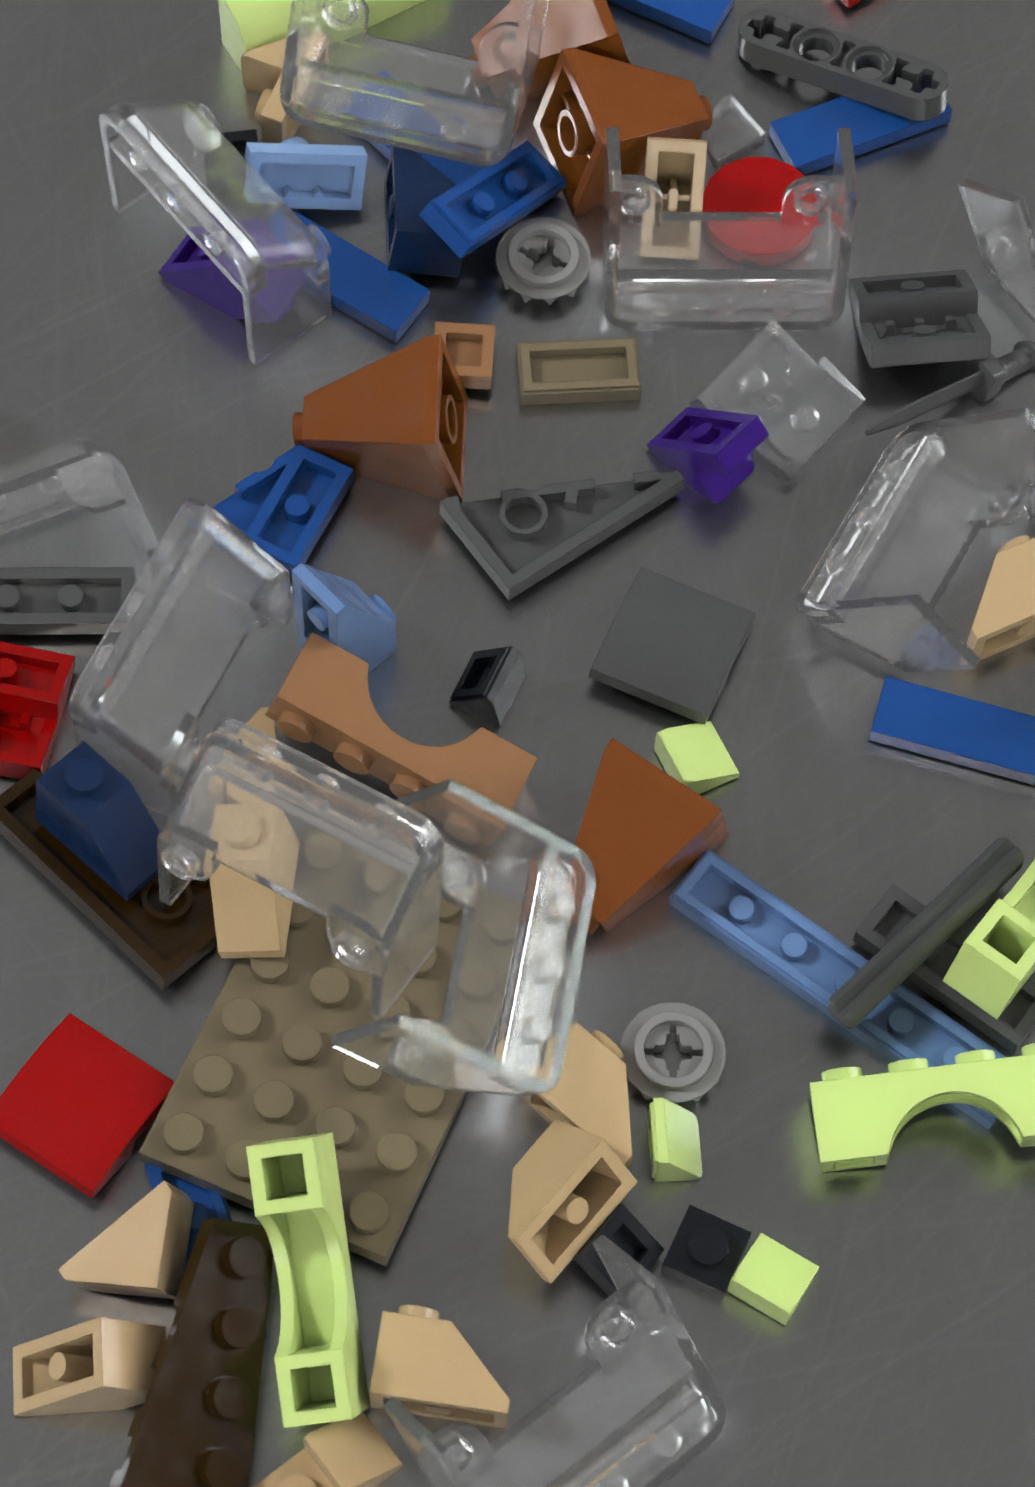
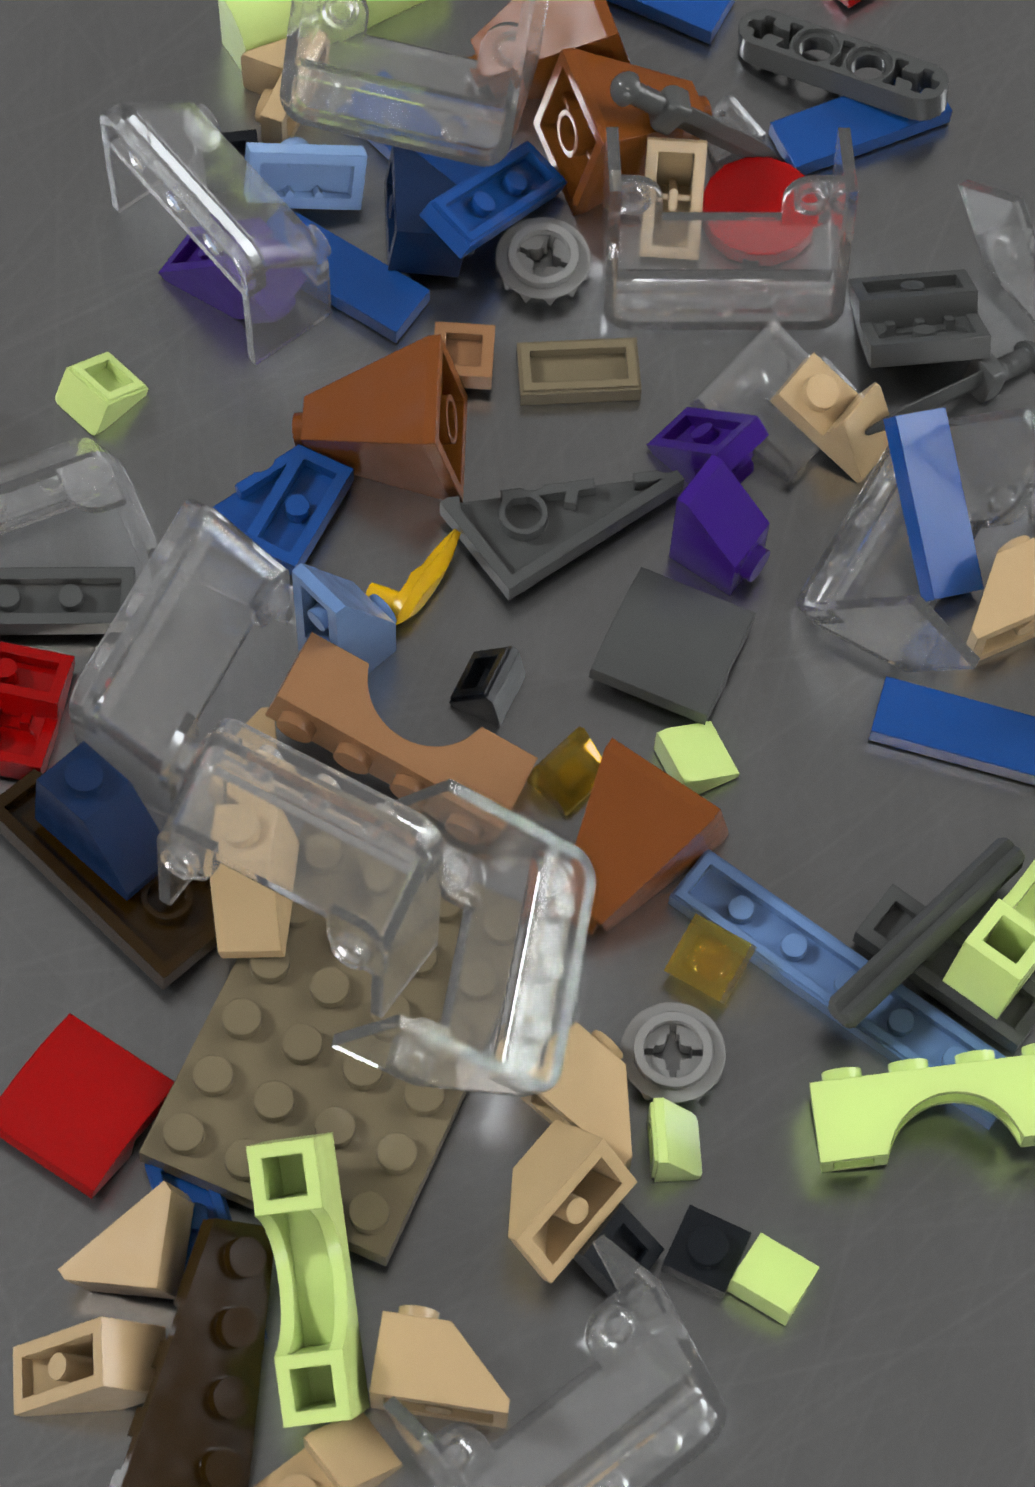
none -> yellowish green slope [55,351,149,435]
none -> yellow bar [366,529,461,625]
none -> clear yellow slope [527,726,602,816]
none -> dark grey sword [610,71,785,162]
none -> clear yellow plate [664,913,757,1004]
none -> dark purple slope [669,454,770,596]
none -> tan slope [770,353,890,484]
none -> tile [883,407,984,602]

